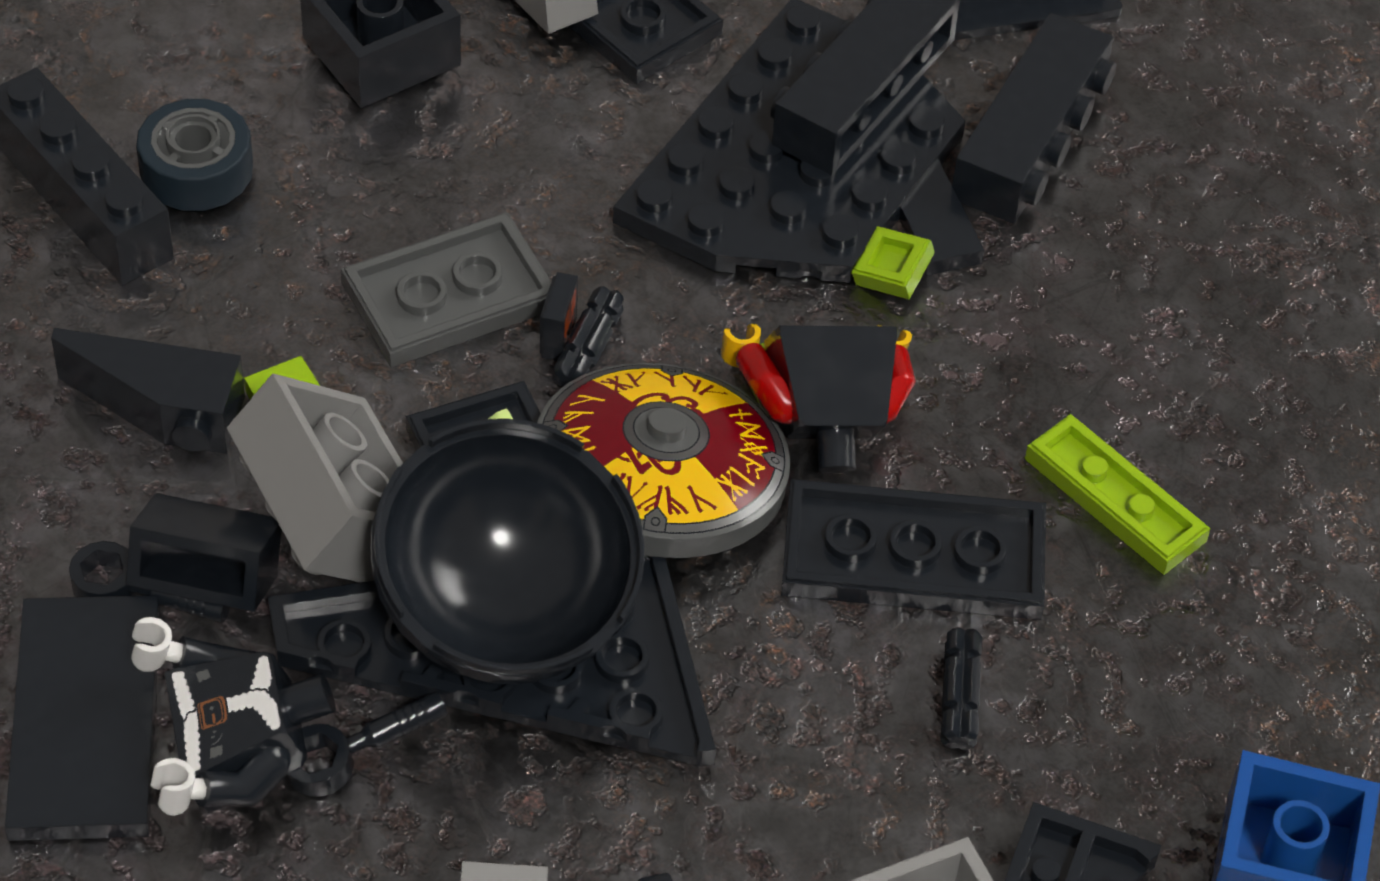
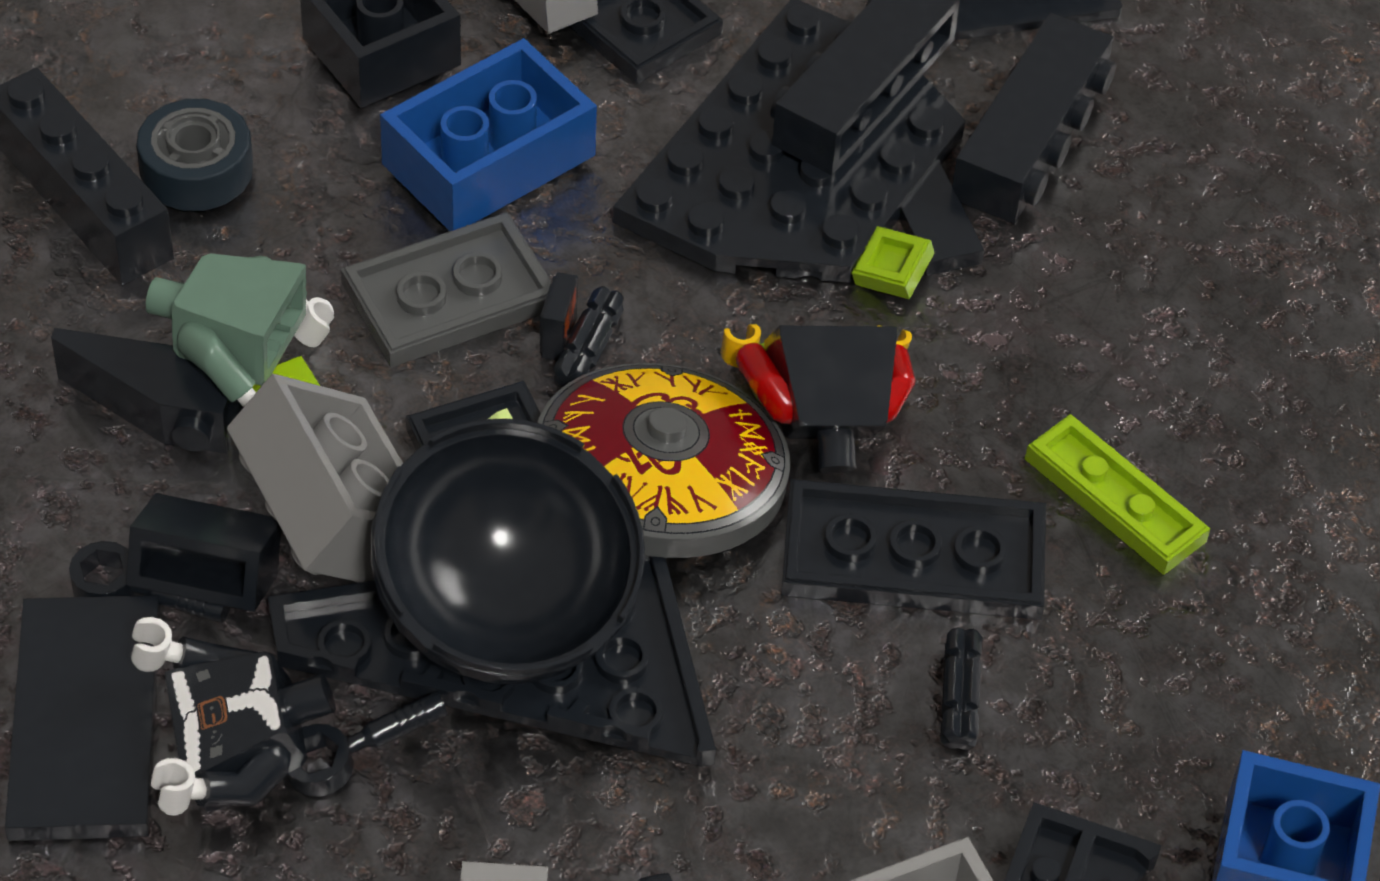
none -> sand green torso [146,253,334,407]
none -> blue brick [380,38,597,231]

